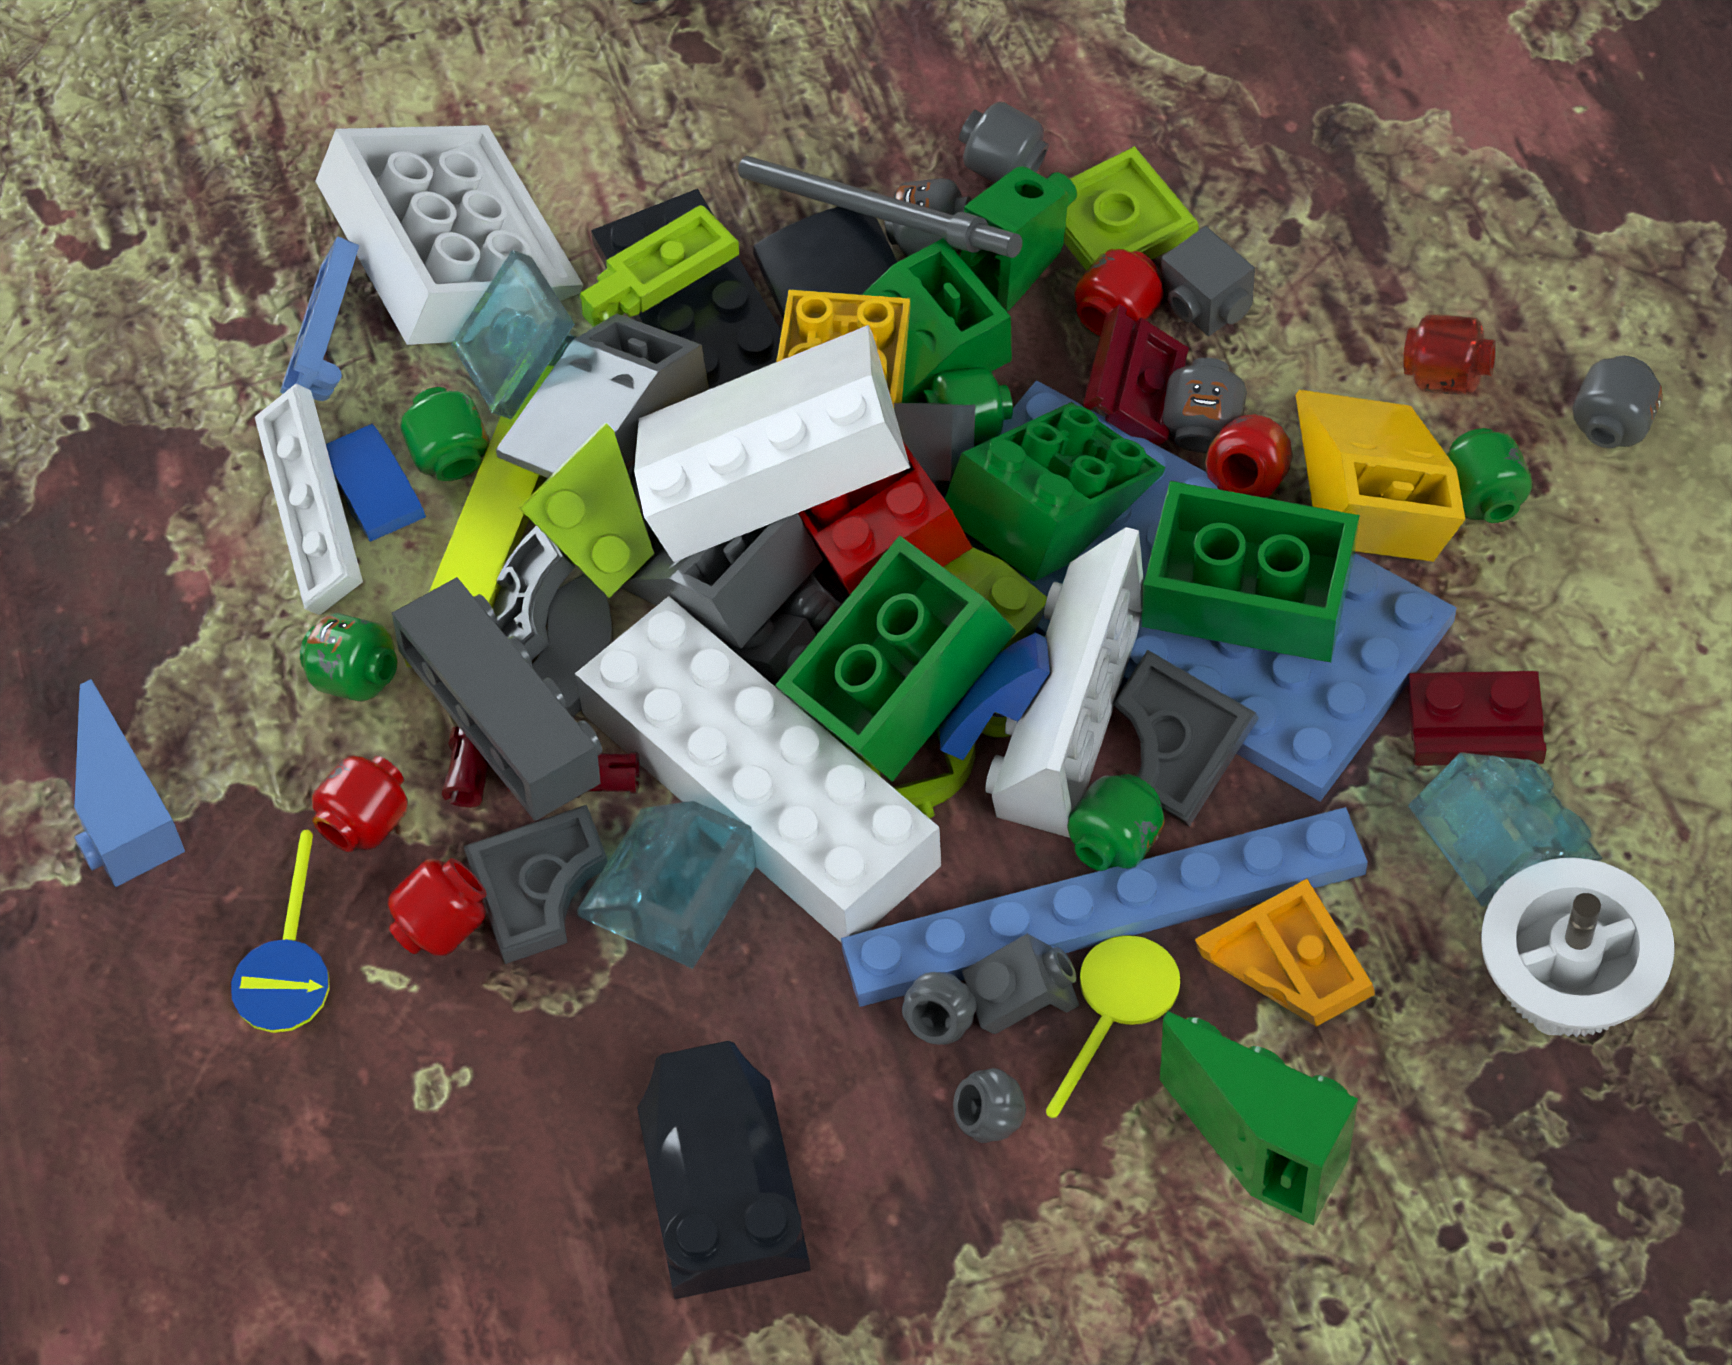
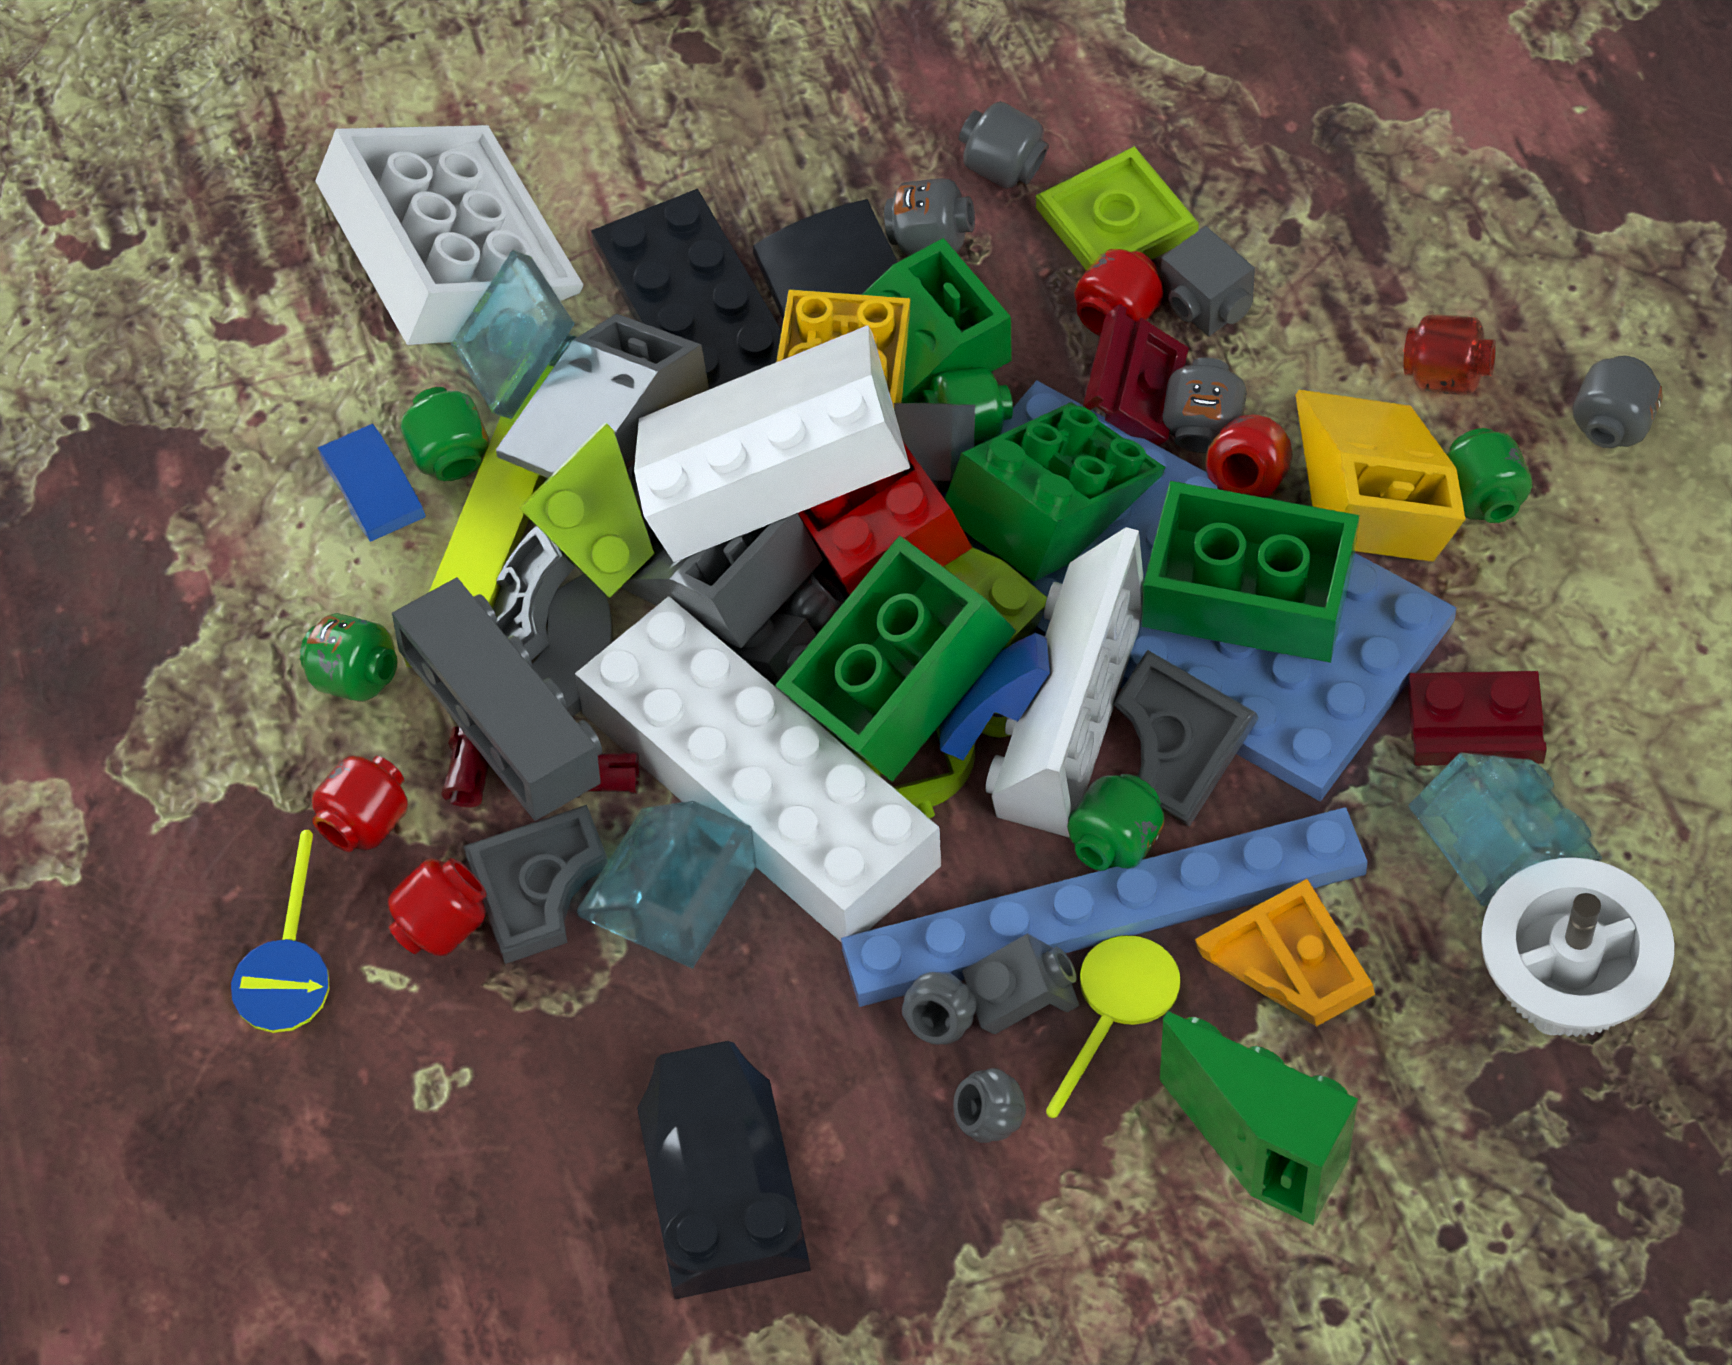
medium blue slope [74,679,185,888] -> none
white tile [255,384,363,615] -> none
medium blue hinge [280,236,359,401] -> none
lime hinge [580,205,739,327] -> none
dark grey bar [738,156,1022,258] -> none
green torso [961,167,1077,312] -> none

